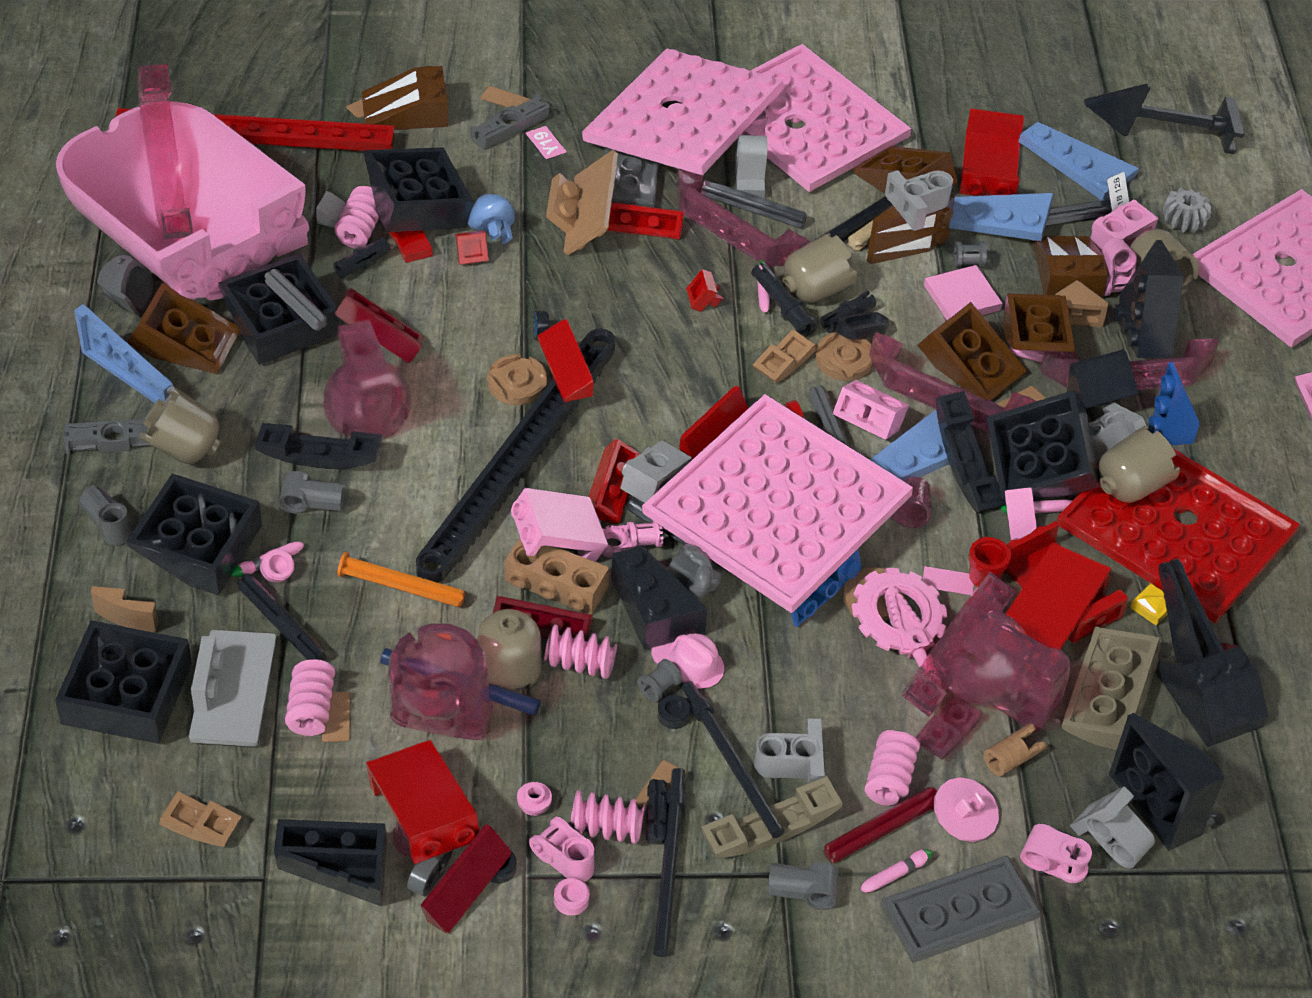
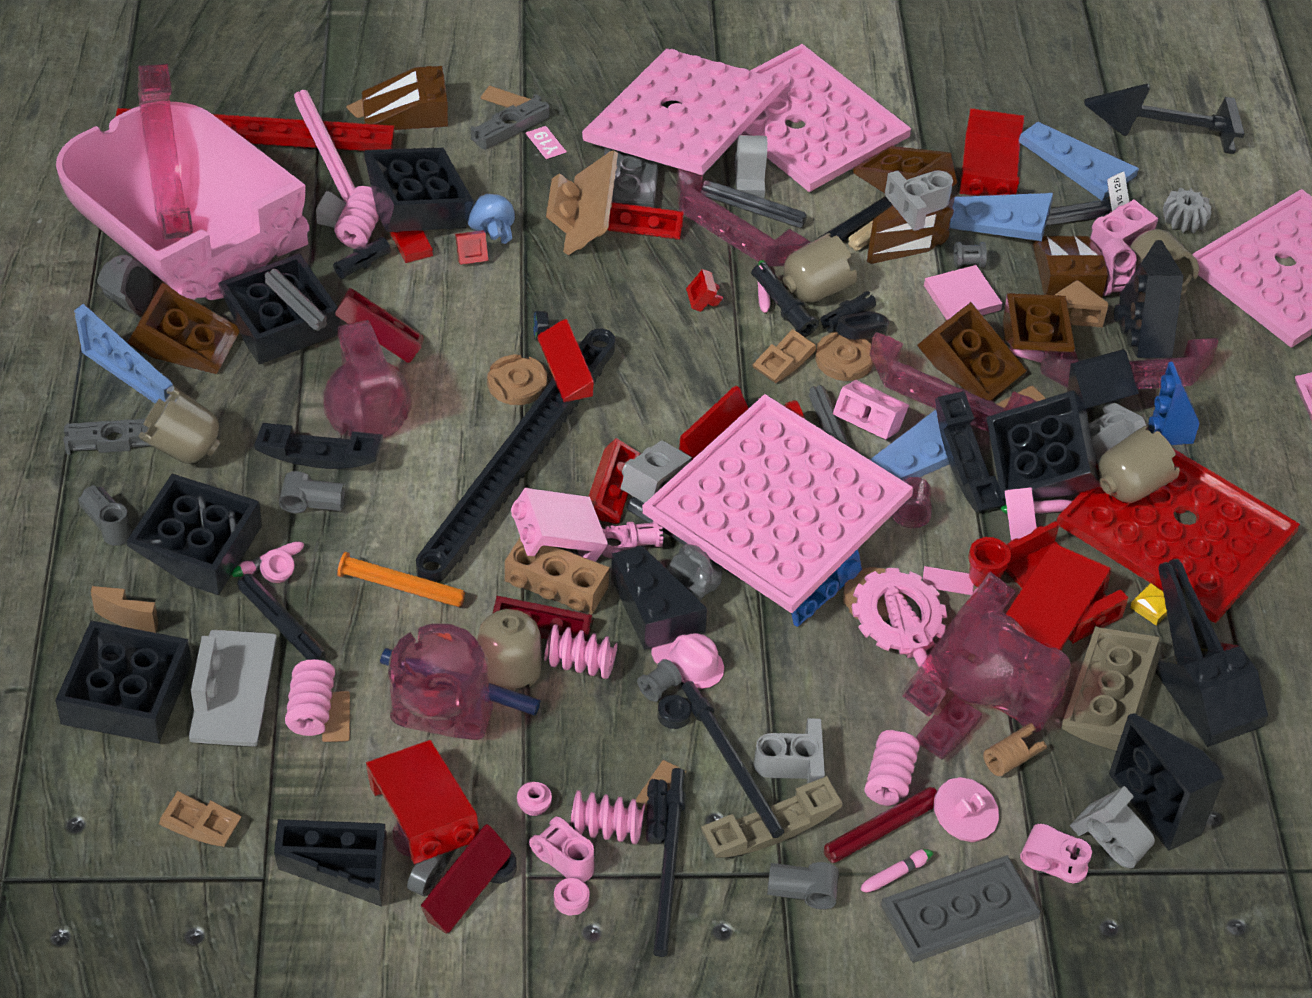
none -> bright pink axle [294,90,355,203]

